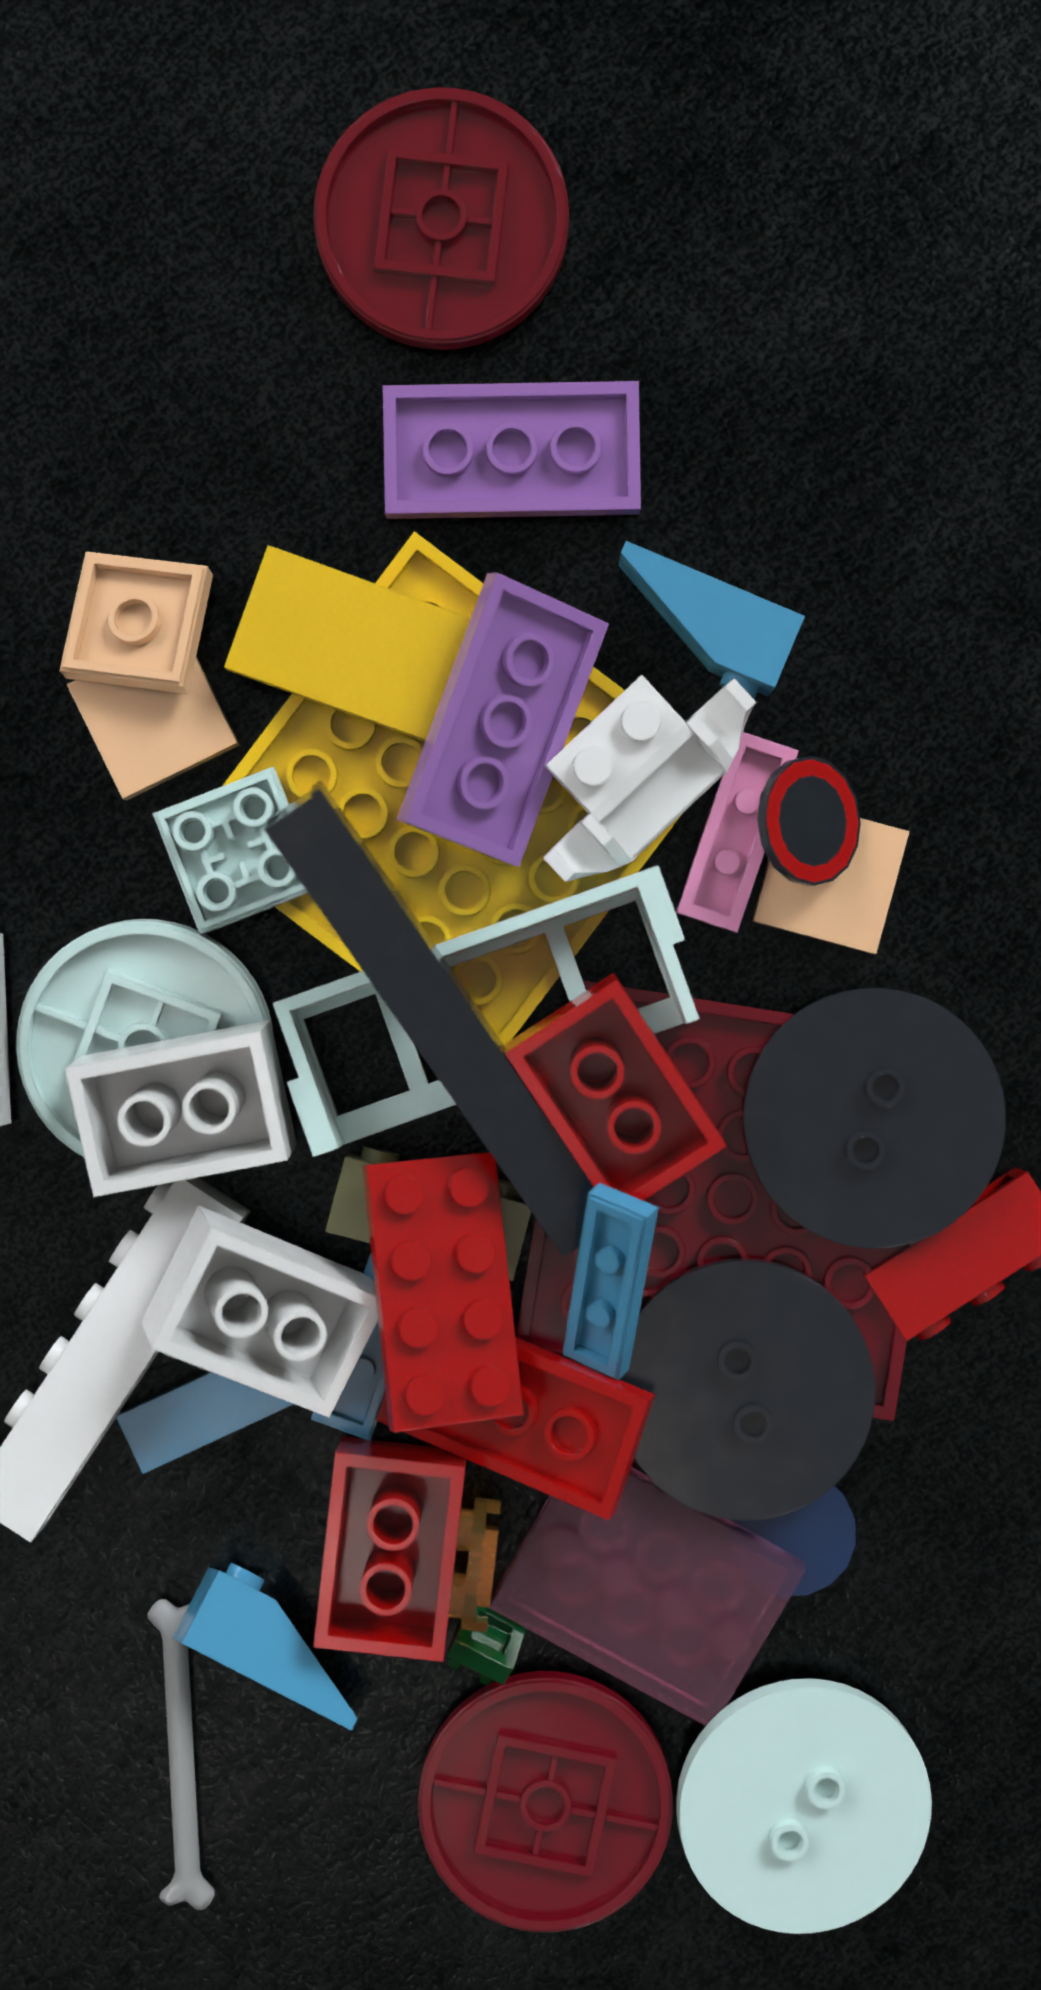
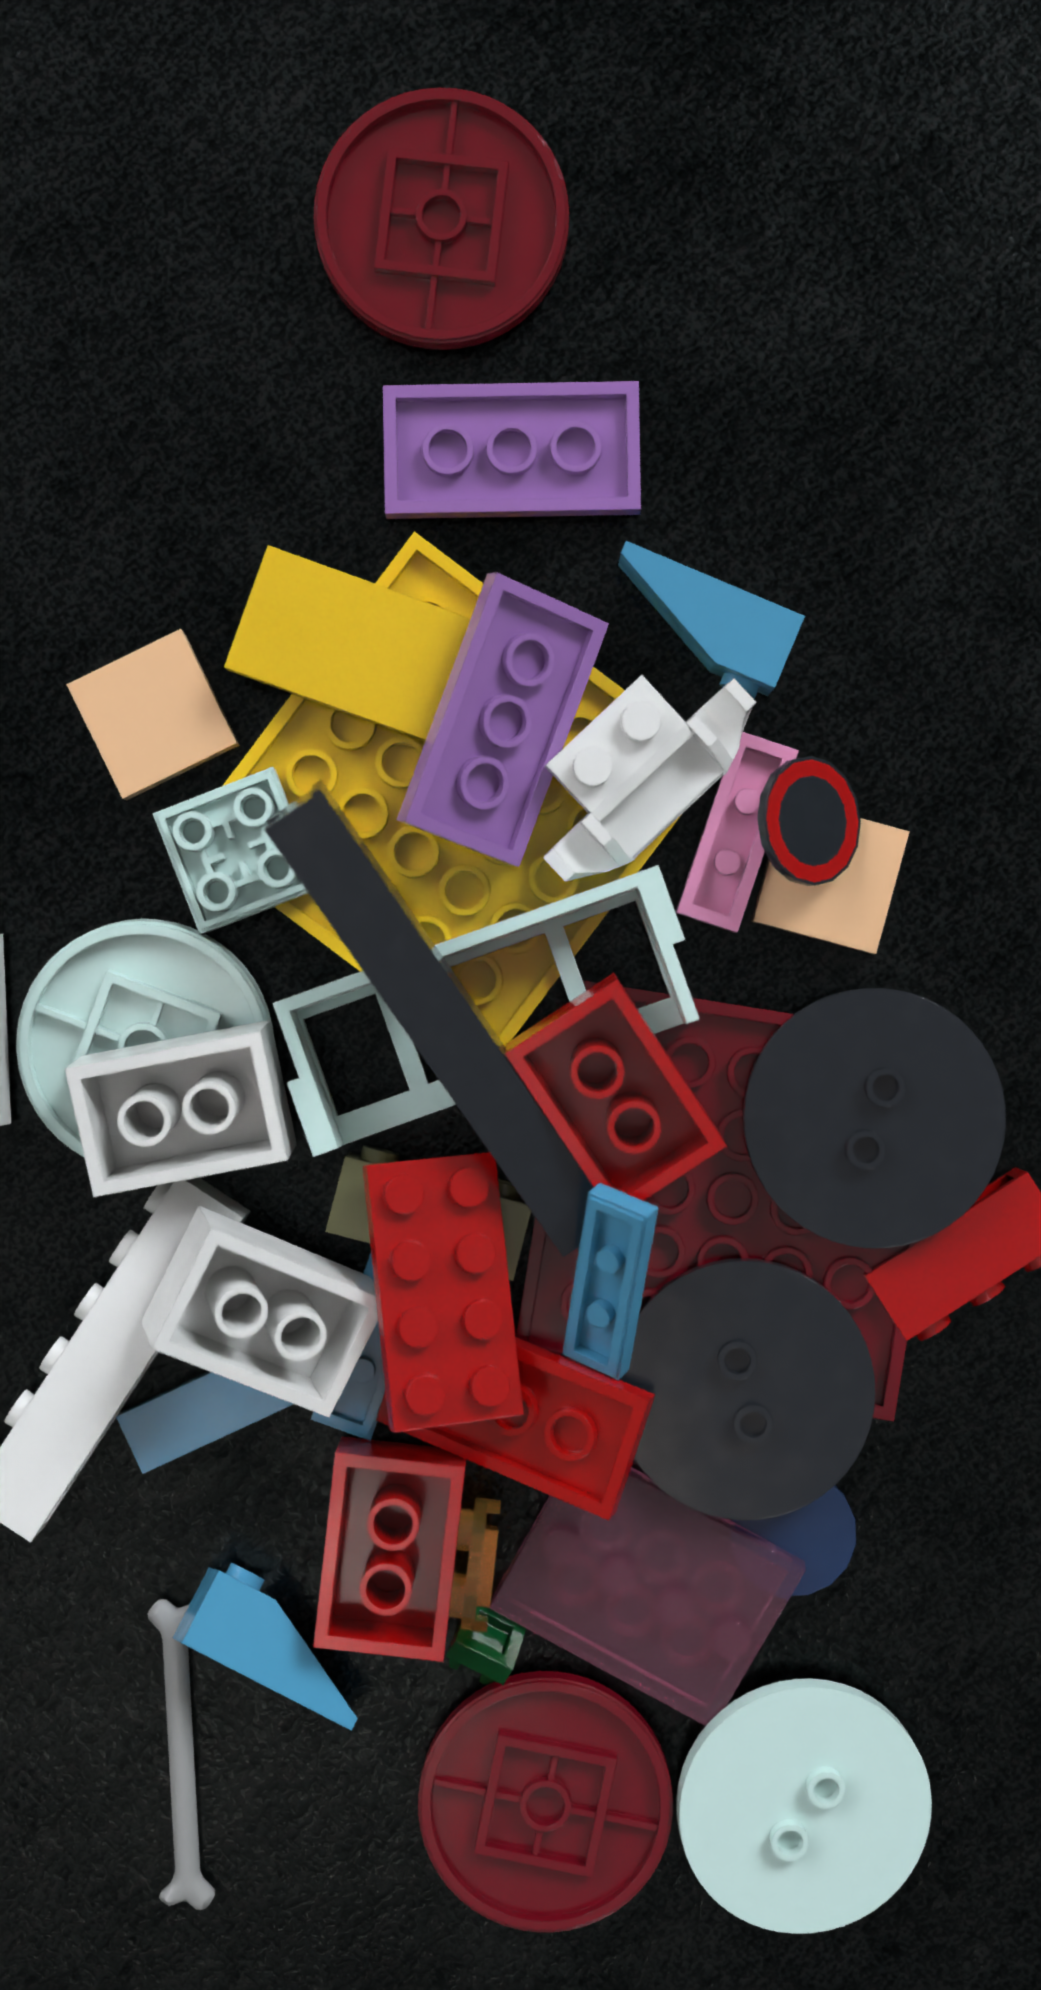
light nougat tile [59,552,213,694] -> none

